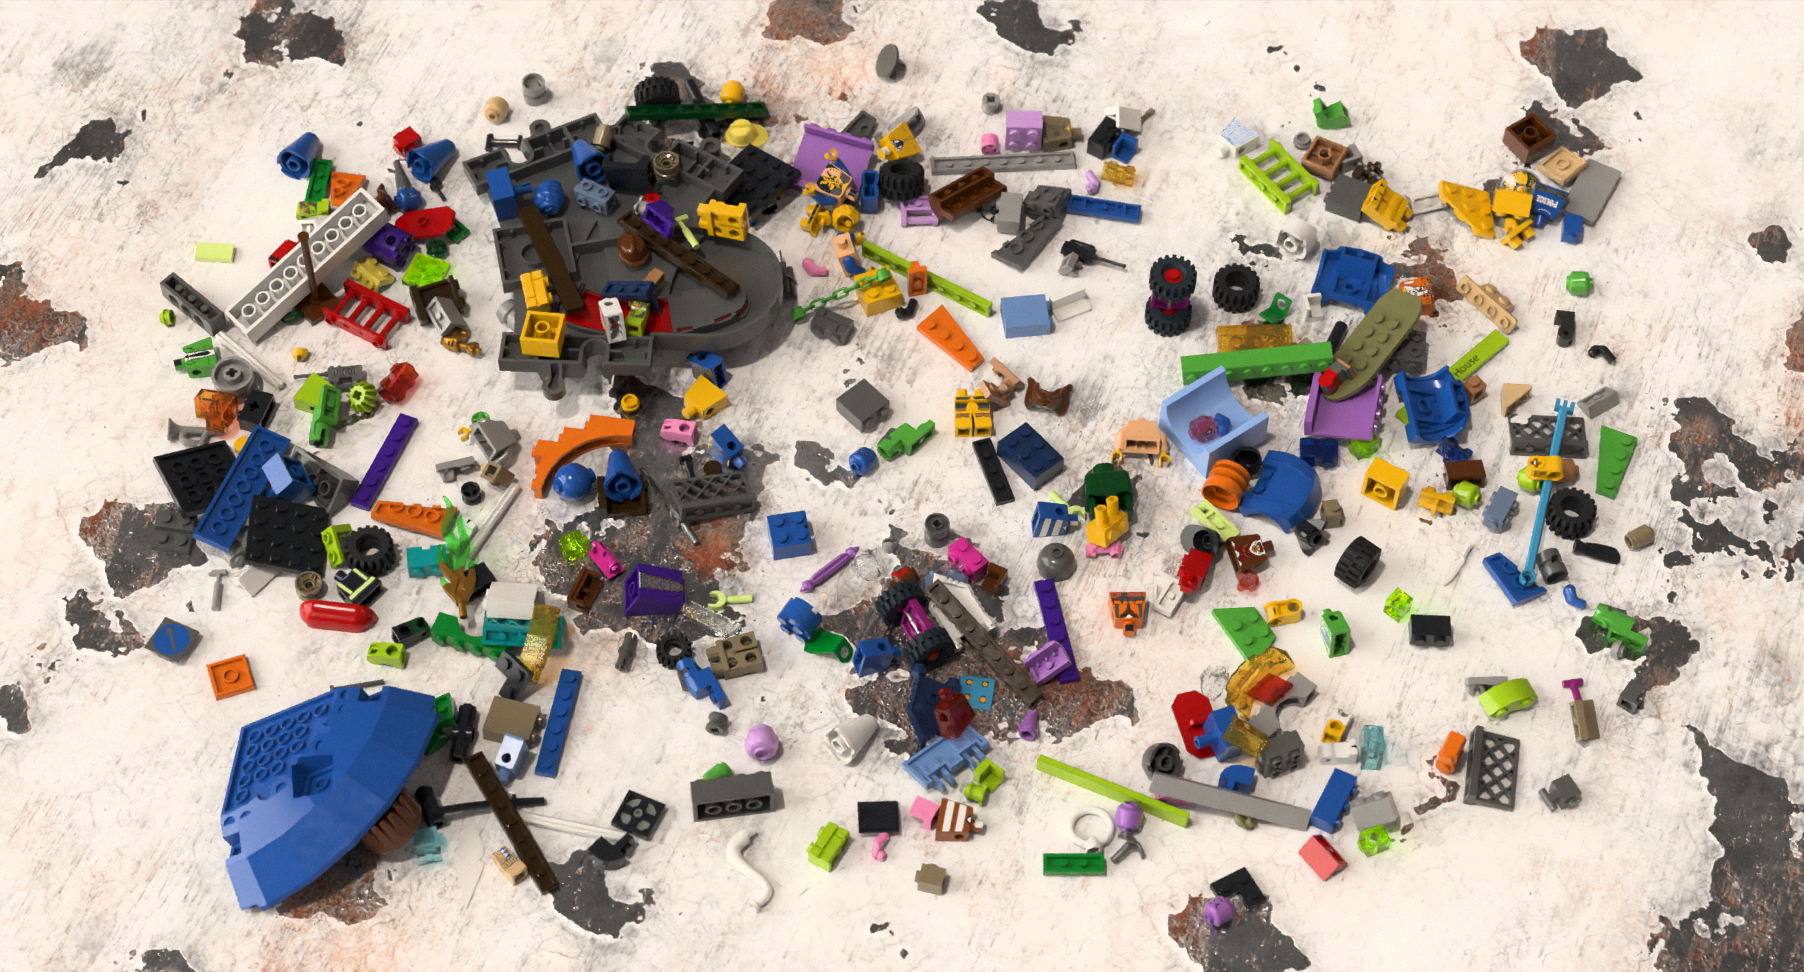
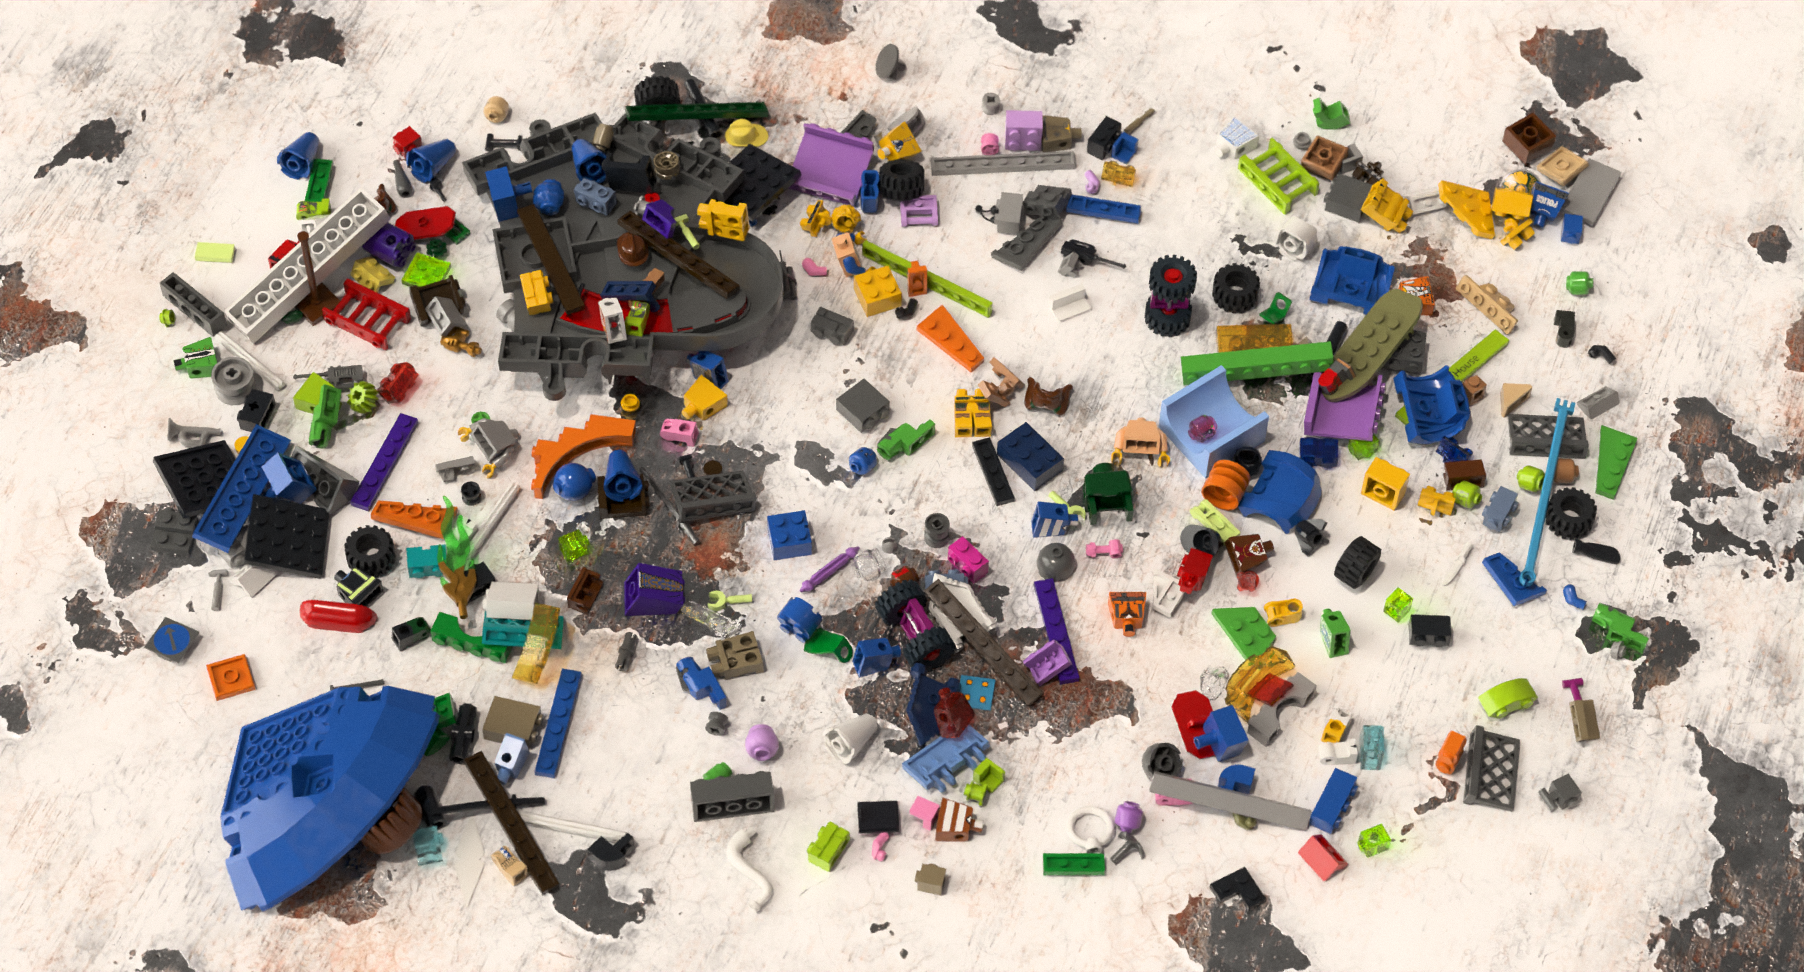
clear orange brick [194,388,239,434] -> none
yellow hinge [292,347,308,361] -> none
dark tan wheel [295,571,324,601] -> none
lime bracket [321,524,352,568] -> none
orange wing [331,171,366,207] -> none
lime leg [366,642,407,669] -> none
blue head [393,187,422,212] -> none
dark tan brick [480,460,515,488] -> none
black plate [494,649,534,701] -> none
yellow brick [520,310,567,358] -> none
light grey wheel [522,73,547,107] -> none
dark pink hinge [587,540,625,580] -> none
black piece [611,790,666,841] -> none
black tyre [656,632,692,670] -> none
blue torso [707,424,748,470] -> none
yellow head [720,80,745,103] -> none
bright green piece [791,267,892,322] -> none
torso [803,148,859,206] -> none
reddish brown brick [928,166,1007,222] -> none
reddish brown panel [980,562,1008,597] -> none
medium blue brick [1000,294,1053,339] -> none
medium lavender cone [1018,710,1038,740] -> none
lime tile [1036,754,1190,828] -> none
yellow brick [1086,496,1129,548] -> none
white panel [1105,106,1141,132] -> none
medium lavender head [1203,896,1235,927] -> none
blue arm [1214,413,1231,436] -> none
clear yellow panel [1222,715,1267,759] -> none
dark grey brick [1255,730,1305,779] -> none
white panel [1301,293,1323,323] -> none
dark tan brick [1320,499,1344,529] -> none
light grey brick [1350,791,1398,830] -> none
light grey plate [1464,676,1508,695] -> none
white sticker [1510,407,1531,424] -> none
yellow piece [1526,456,1564,481] -> none
dark grey wheel [1536,548,1569,585] -> none
dark grey brick [1616,679,1646,715] -> none
dark tan brick [1624,524,1655,549] -> none

